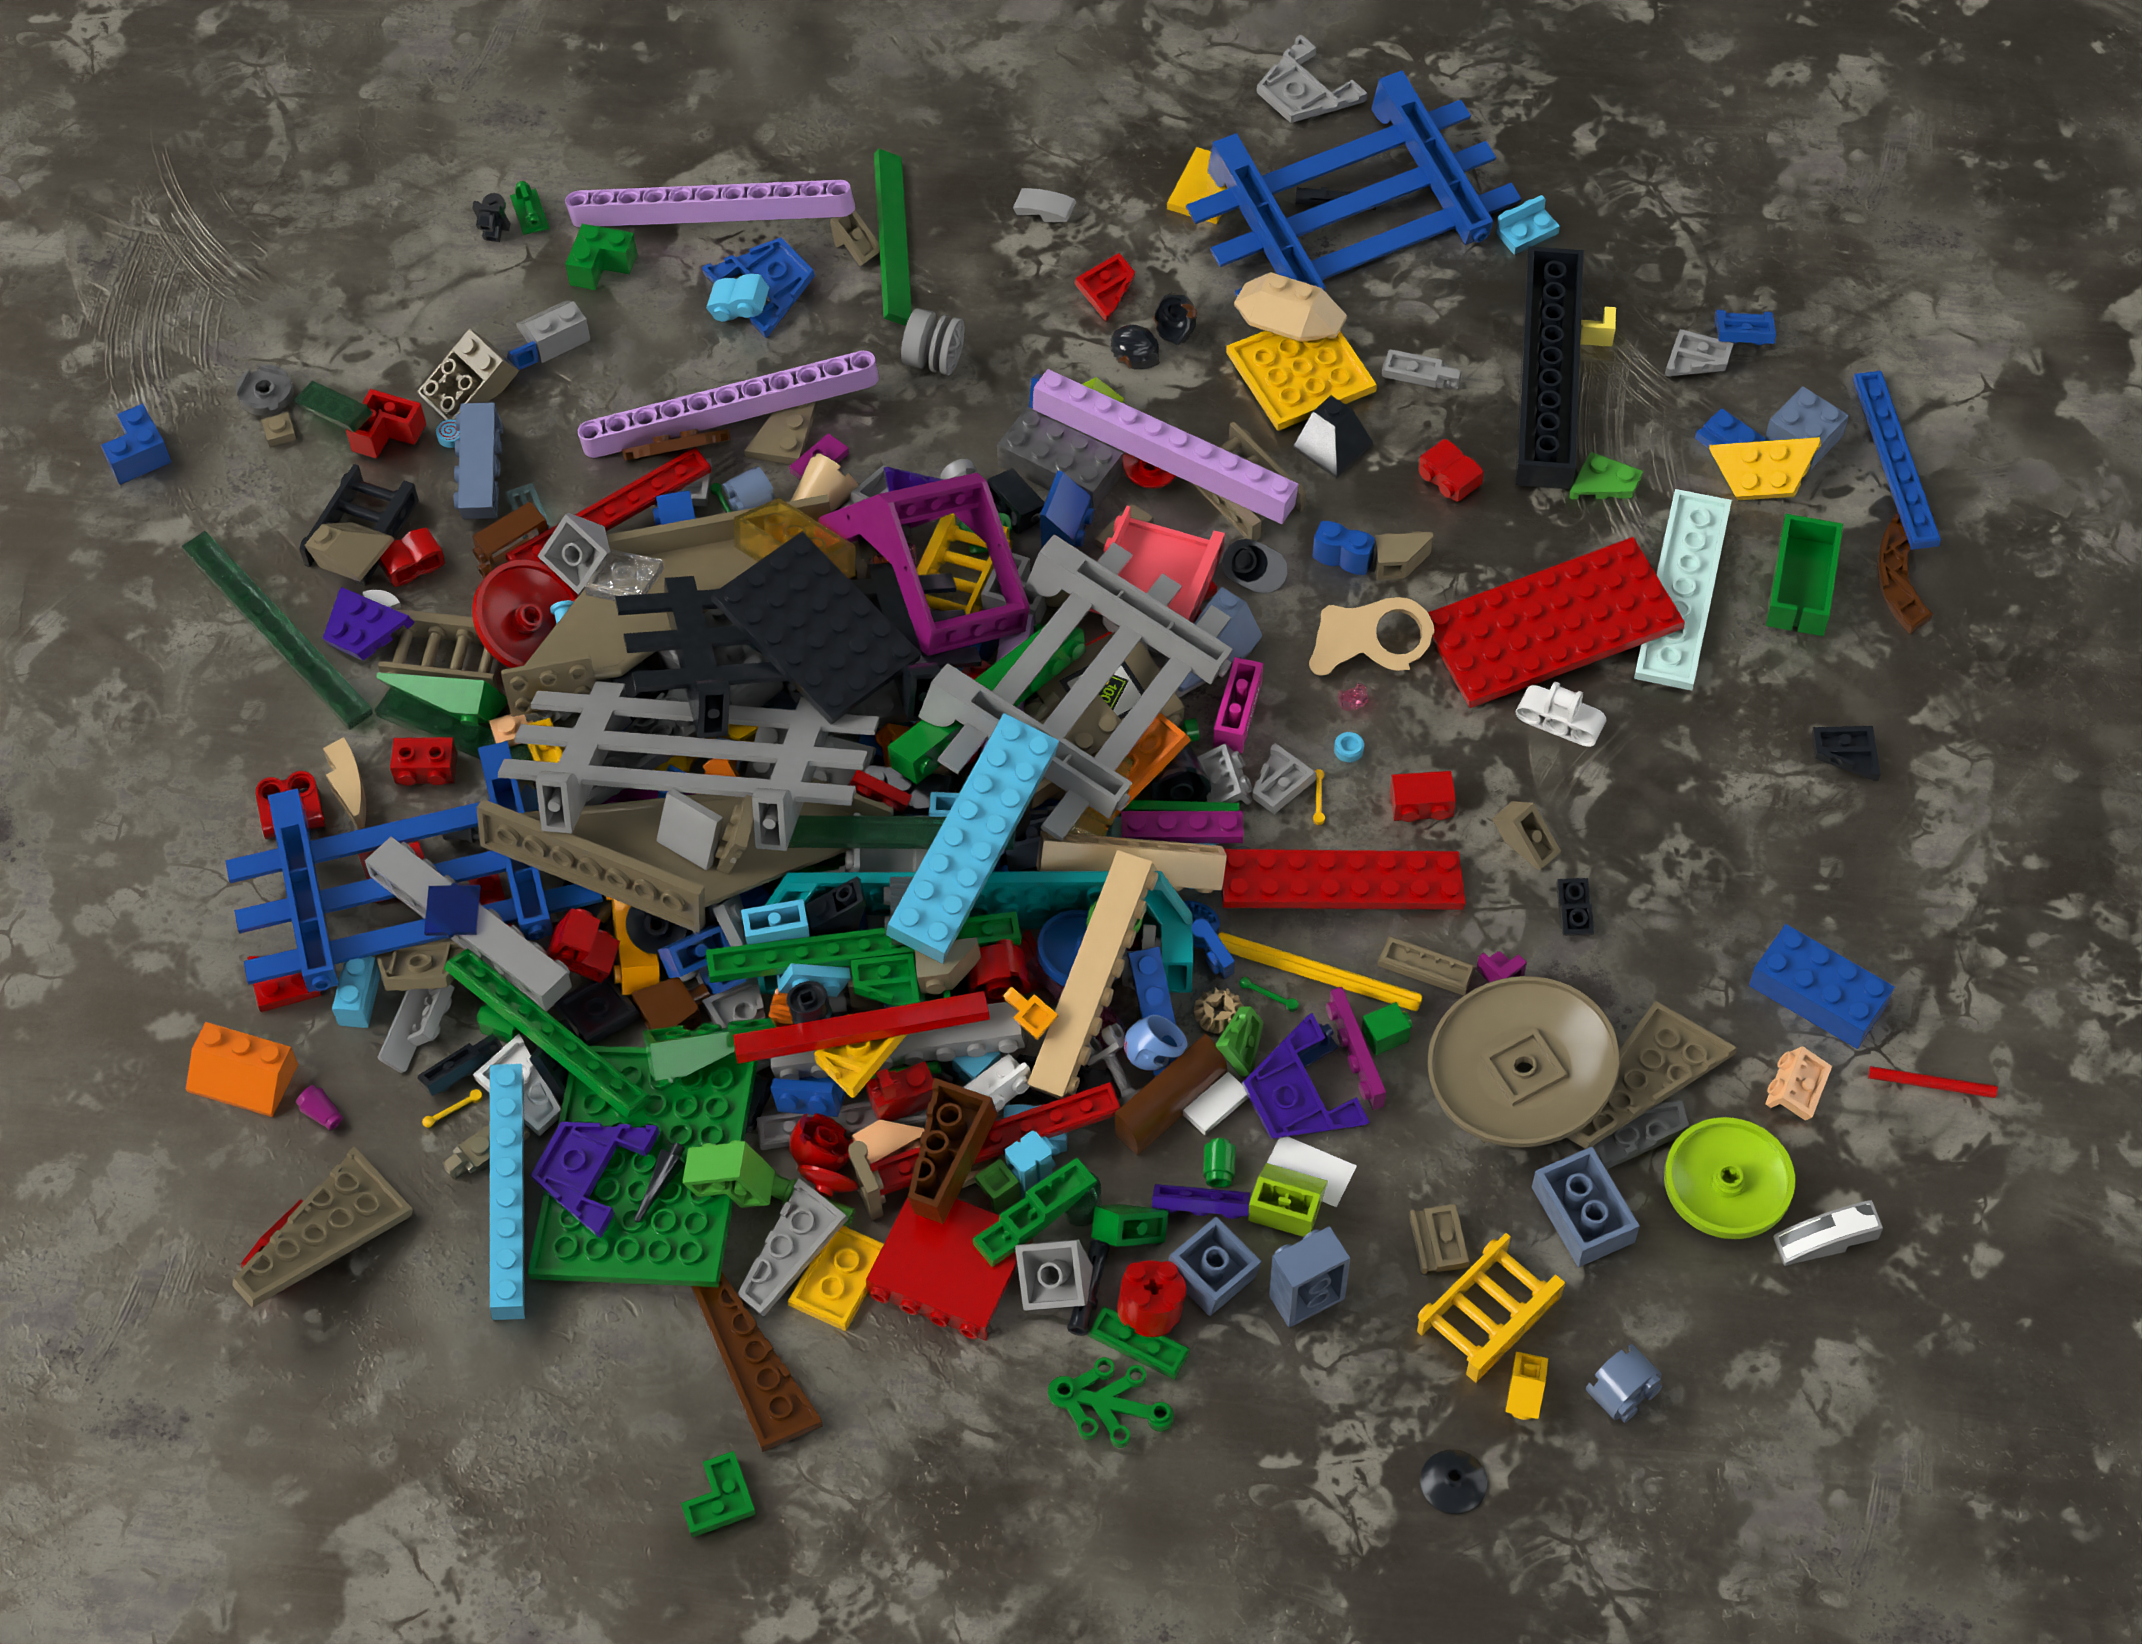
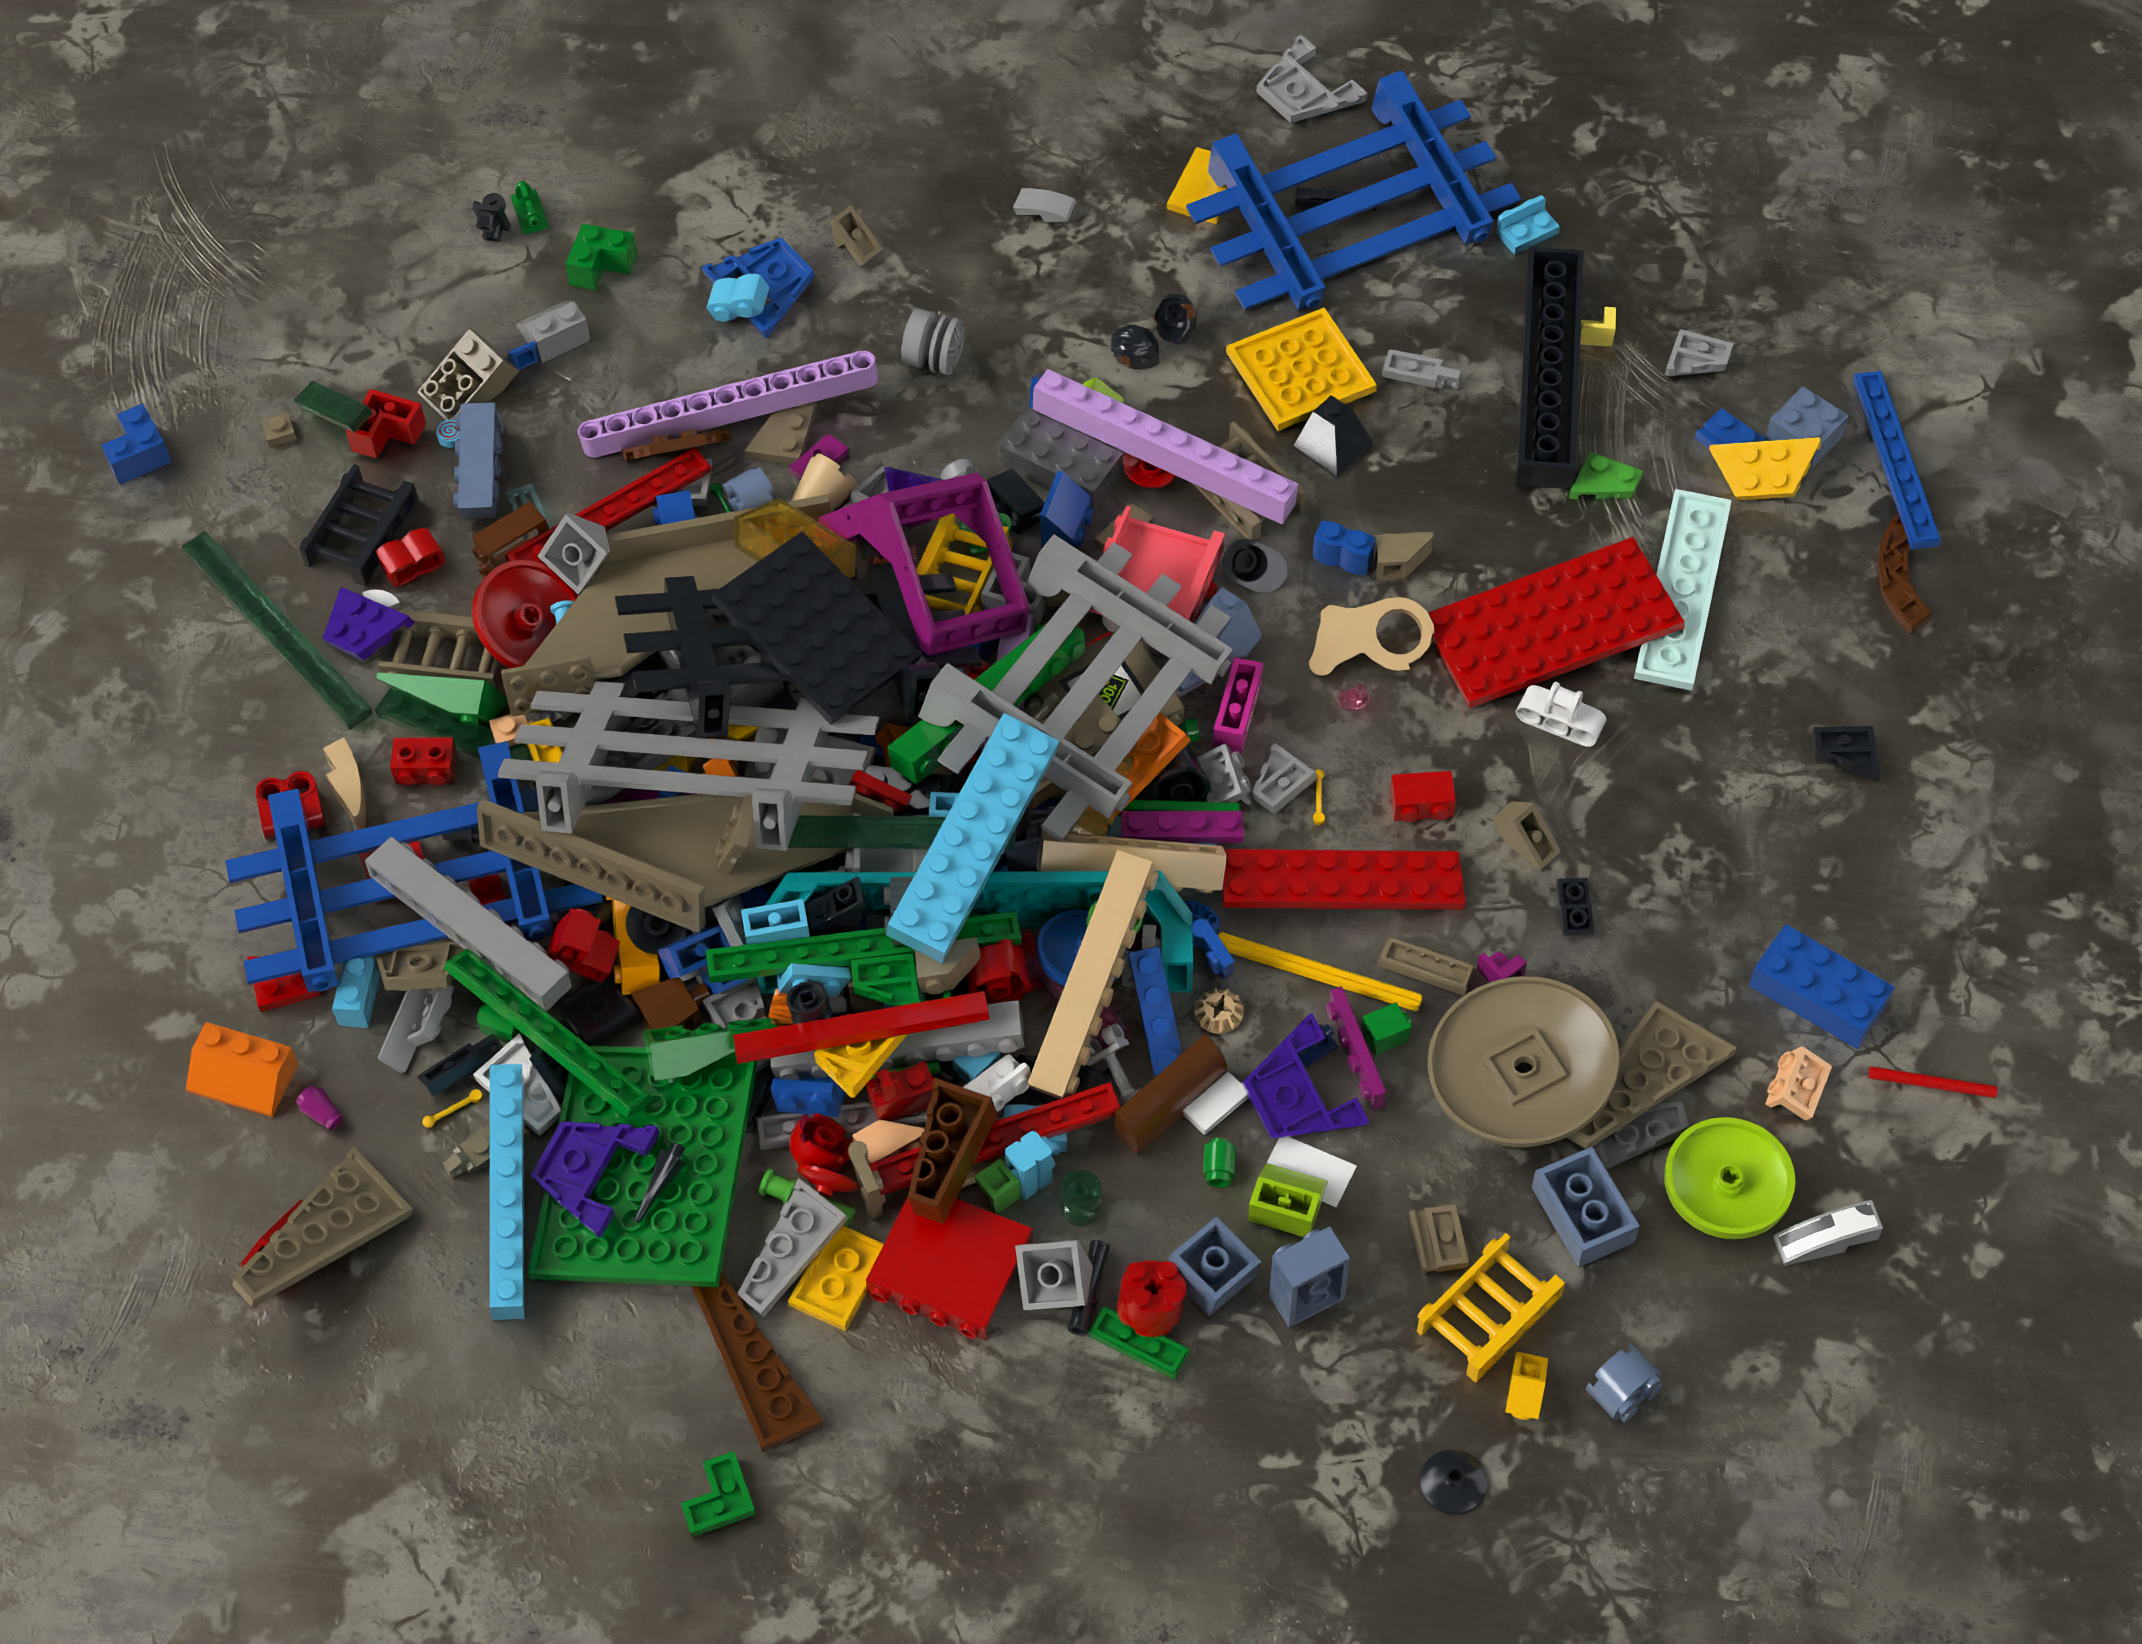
flat silver plate [236,365,294,417] -> none
dark tan slope [305,522,394,582] -> none
clear blue piece [424,883,481,938] -> none
lavender beam [565,180,855,227] -> none
clear plate [584,549,664,601] -> none
light grey tile [656,789,723,870] -> none
bright green brick [682,1140,775,1208] -> none
green tile [874,148,912,326] -> none
green slope [973,1158,1097,1267] -> none
light orange plate [1003,987,1059,1040] -> none
green plant [1048,1357,1174,1448] -> none
red wing [1075,253,1135,322] -> none
green slope [1091,1204,1168,1247] -> none
medium blue helmet [1124,1014,1187,1071] -> none
dark purple plate [1152,1184,1250,1219] -> none
bright green wing [1216,1006,1264,1077] -> none
tan wedge [1234,272,1347,341] -> none
green hinge [1239,977,1298,1012] -> none
medium azure tile [1334,732,1364,762] -> none
red brick [1419,439,1484,502] -> none
blue plate [1715,310,1776,345] -> none
green piece [1765,514,1843,637] -> none

